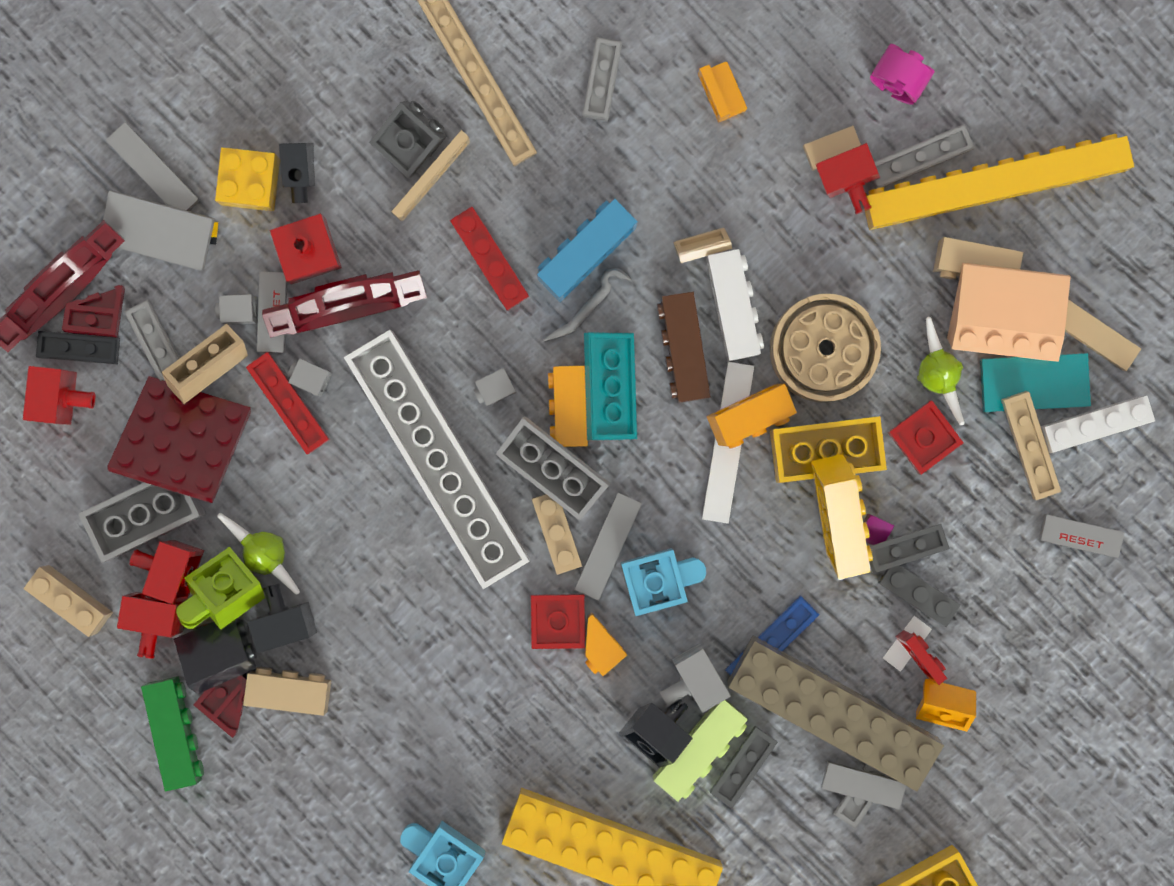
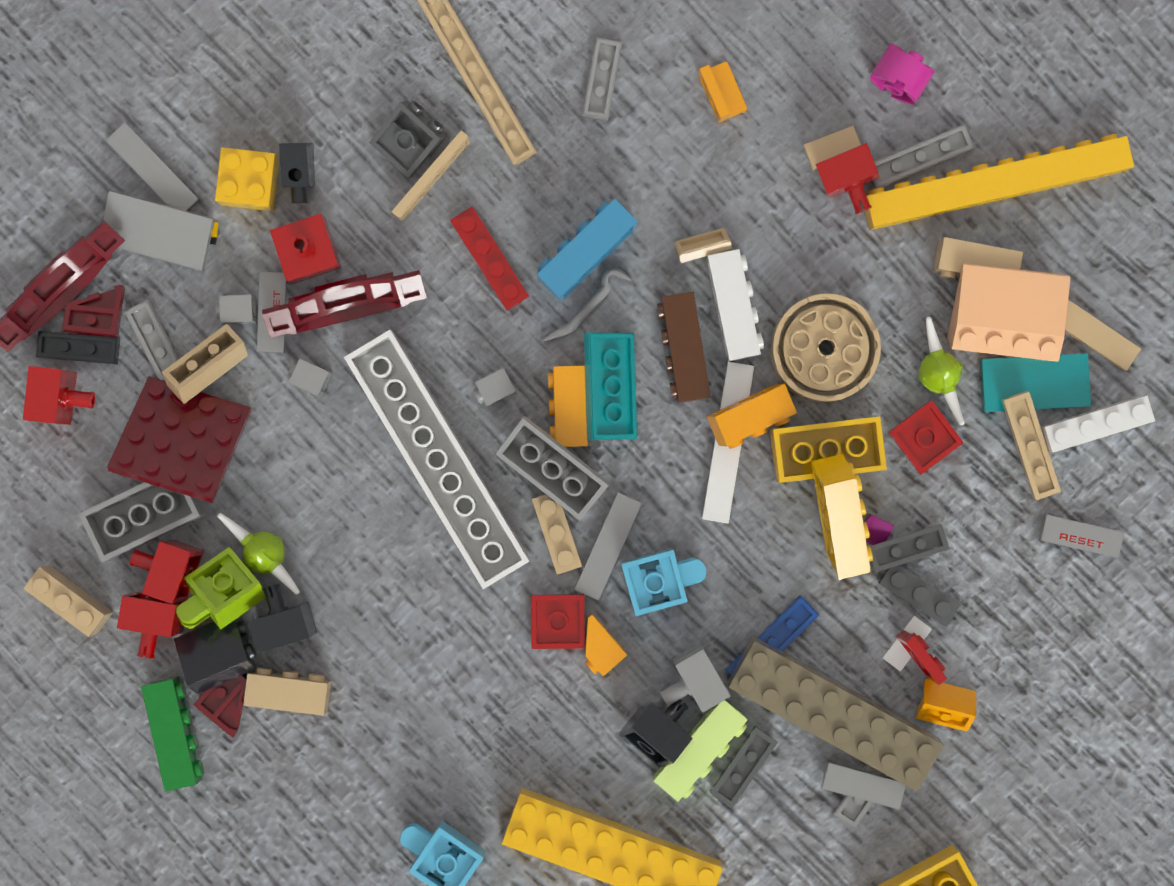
red plate [246,352,330,455] -> none

